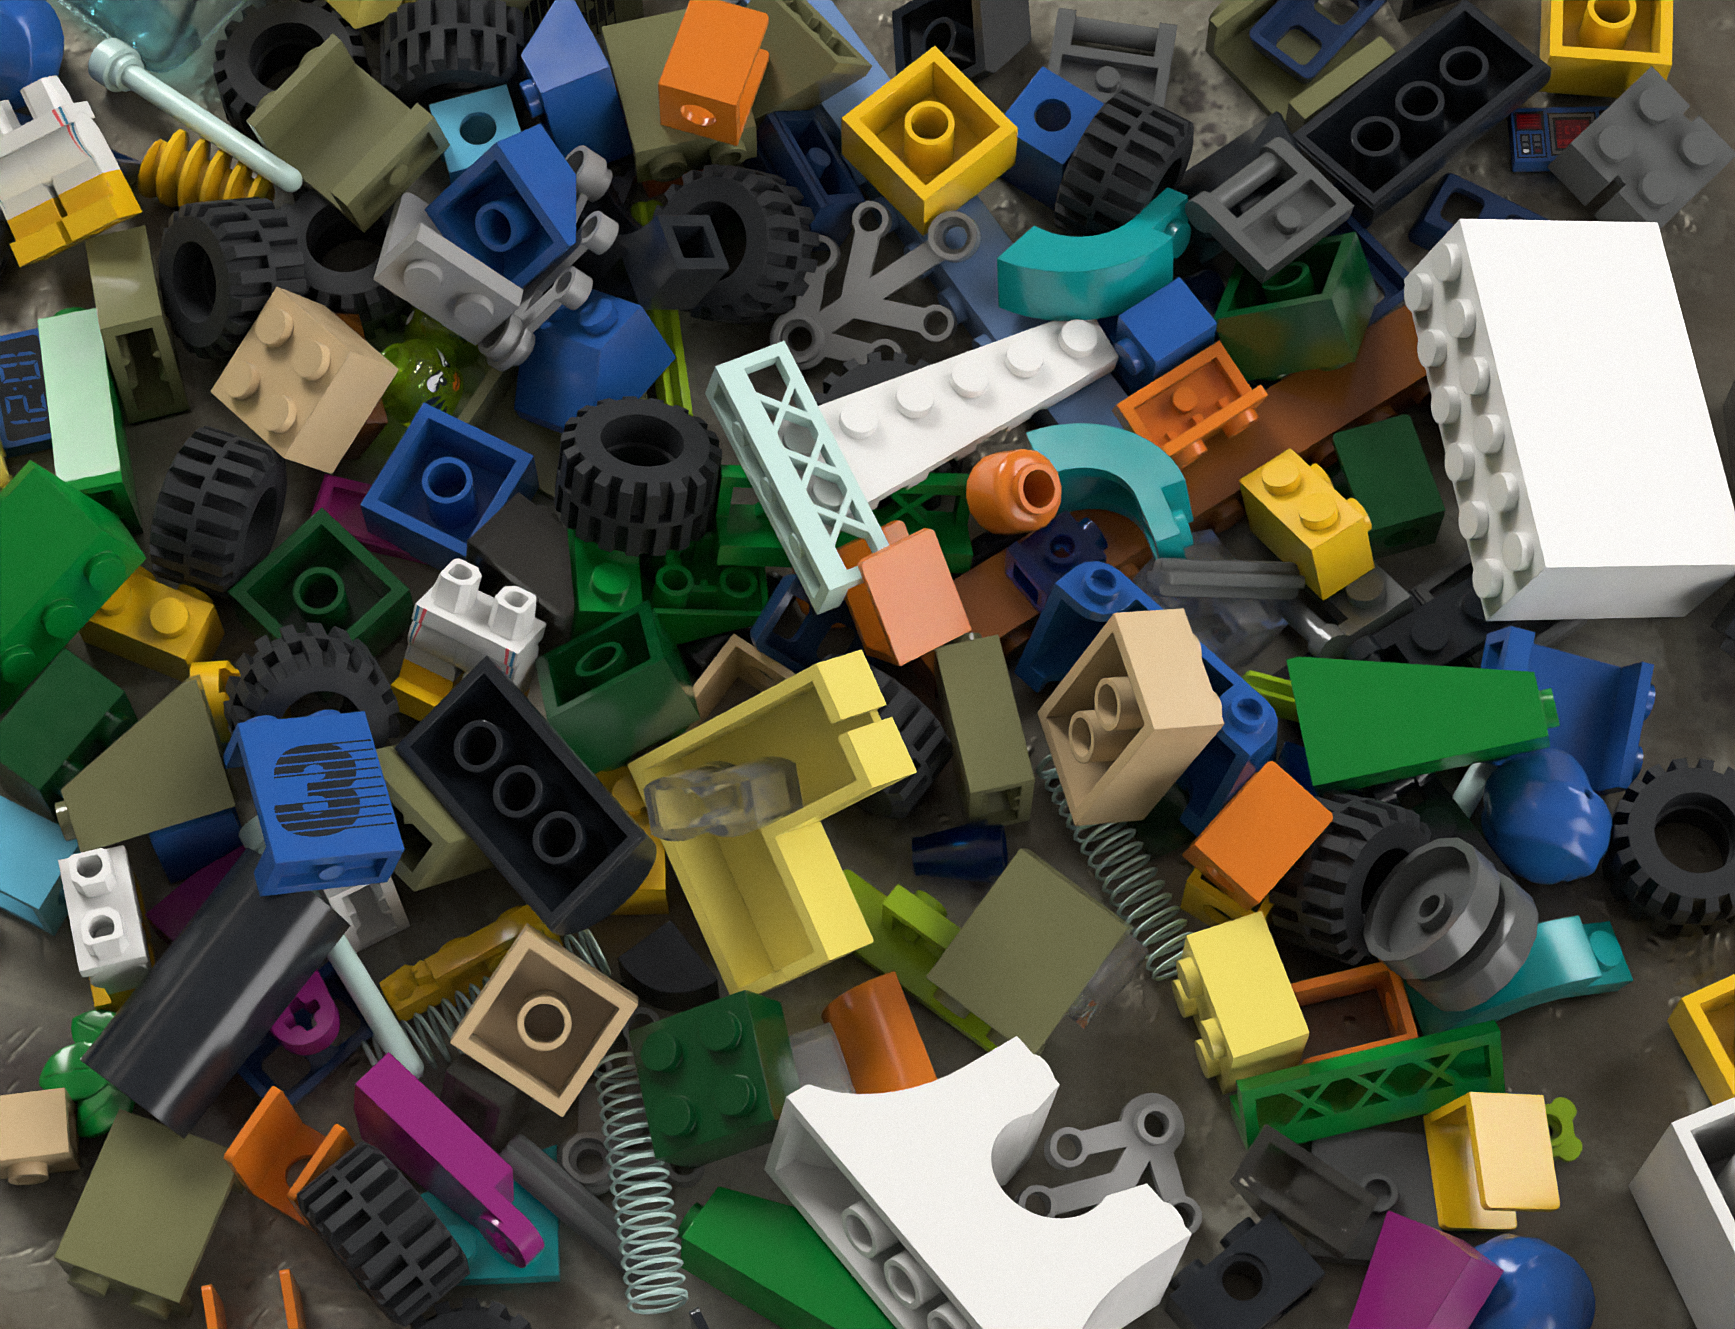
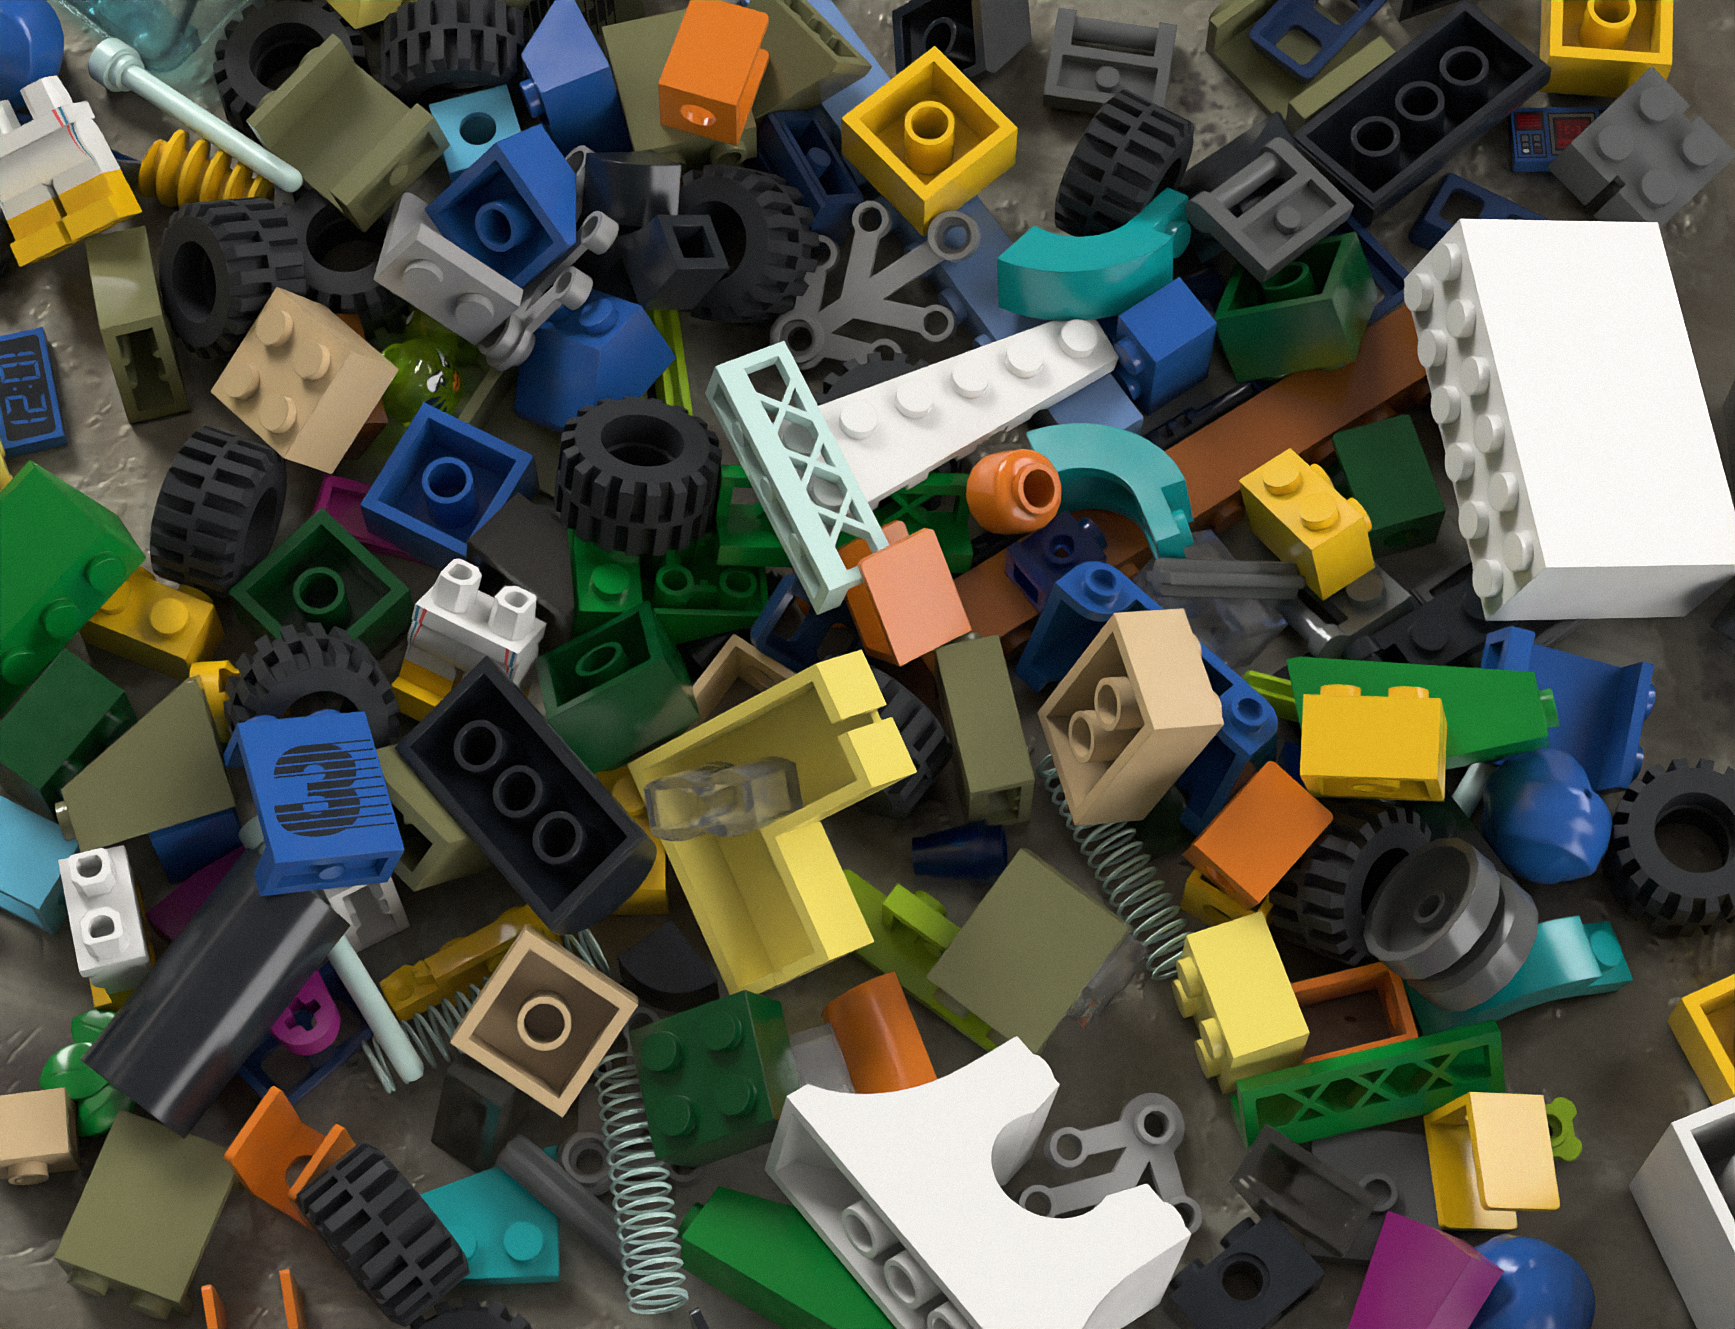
slope [37,307,143,535] -> none
magenta piece [354,1052,545,1268] -> none
blue piece [1000,66,1104,211] -> none
orange bracket [1112,340,1268,470] -> none
none -> black brick [582,151,681,227]
none -> yellow brick [1300,684,1447,802]

